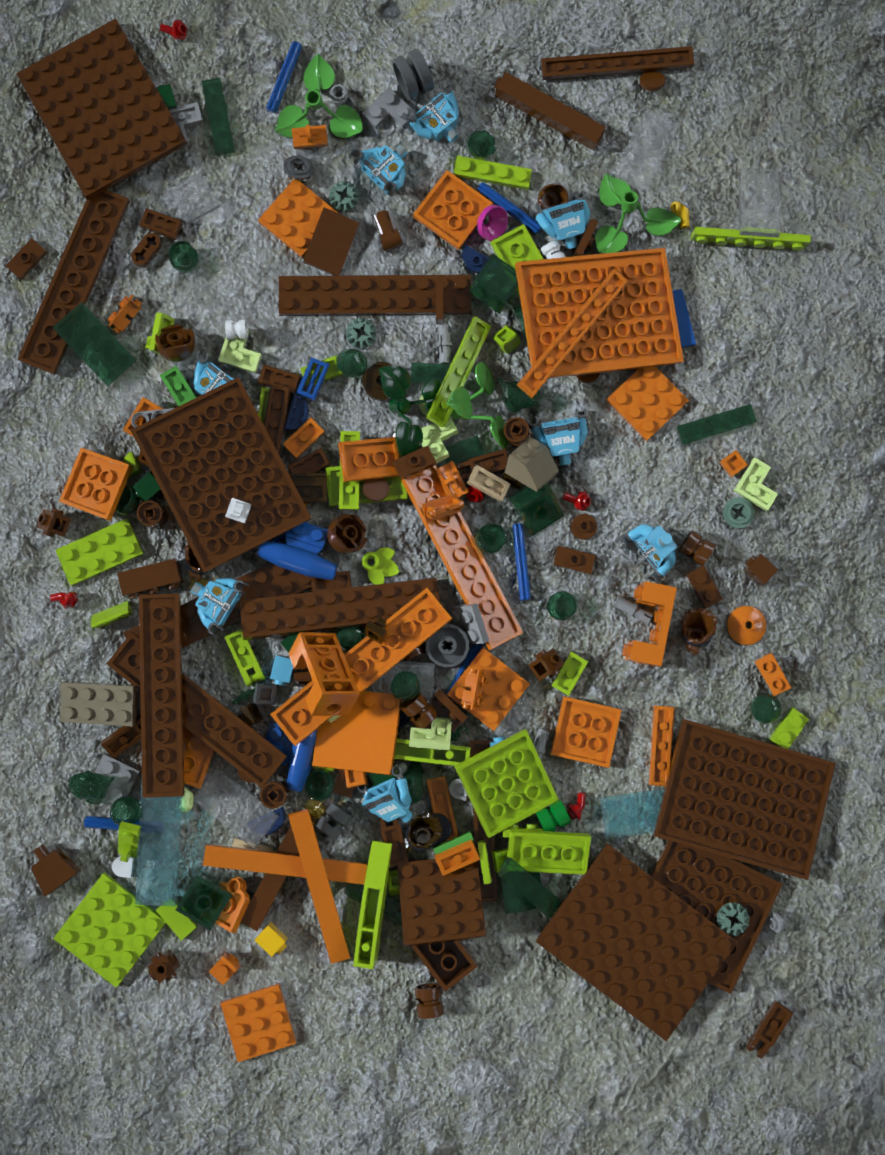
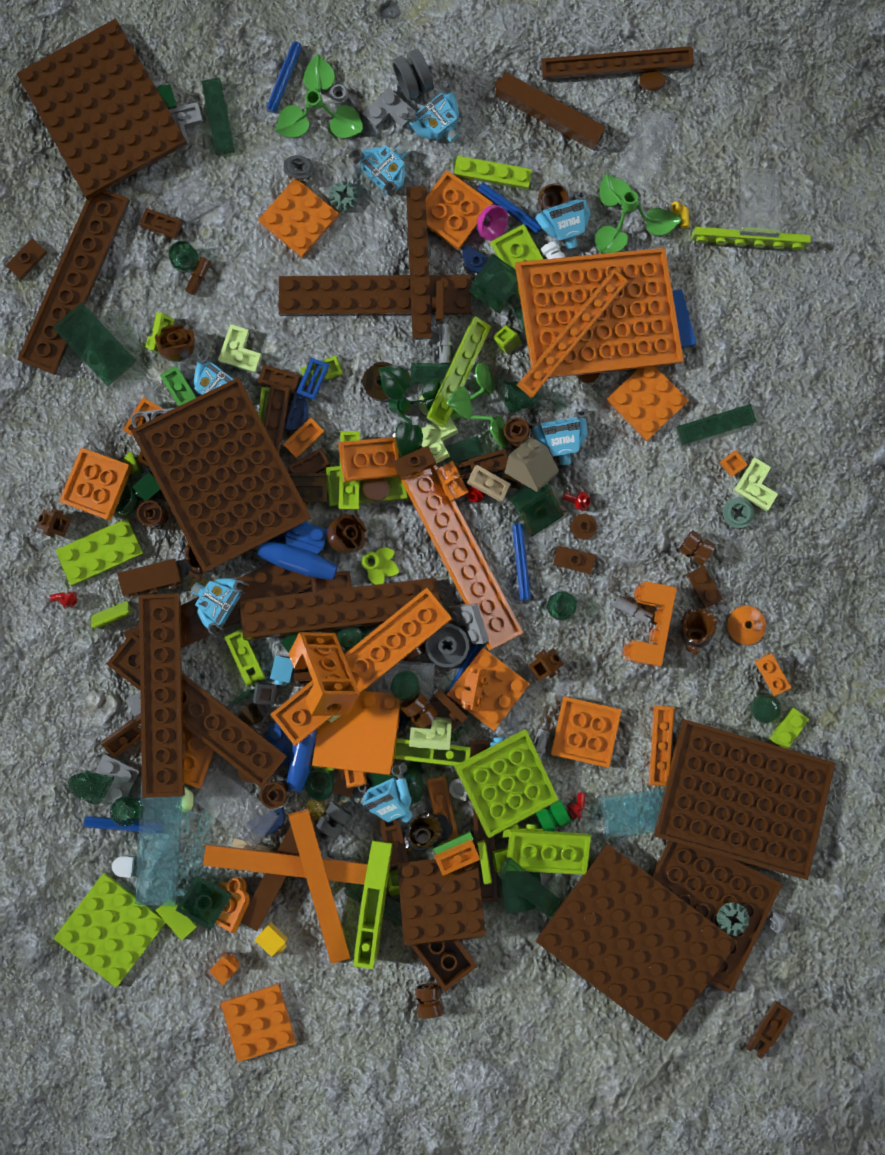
reddish brown torso [31,844,82,896] -> none
dark tan plate [60,682,136,727] -> none
orange hinge [107,295,142,334] -> none
lime hinge [118,821,141,862] -> none
reddish brown beam [131,233,162,268] -> none
reddish brown brick [148,950,180,983] -> none
red plate [159,20,187,40] -> none
white wheel [225,320,248,340] -> none
white tile [225,498,252,524] -> none
orange hips [291,124,328,149] -> none
reddish brown tile [303,207,359,276] -> none
clear green hair [336,348,367,378] -> none
sand green gear [345,317,376,349] -> none
dark brown tile [364,617,387,645] -> none
reddish brown piece [374,210,403,252] -> none
orange hinge [422,493,464,523] -> none
clear green hair [467,129,497,160] -> none
clear green hair [475,523,507,554] -> none
lime plate [551,652,588,696] -> none
reddish brown plate [573,219,599,256] -> none
medium azure torso [616,524,677,584] -> none
reddish brown brick [743,554,778,586] -> none
none -> reddish brown axle [185,257,211,296]
none -> reddish brown plate [406,186,432,340]

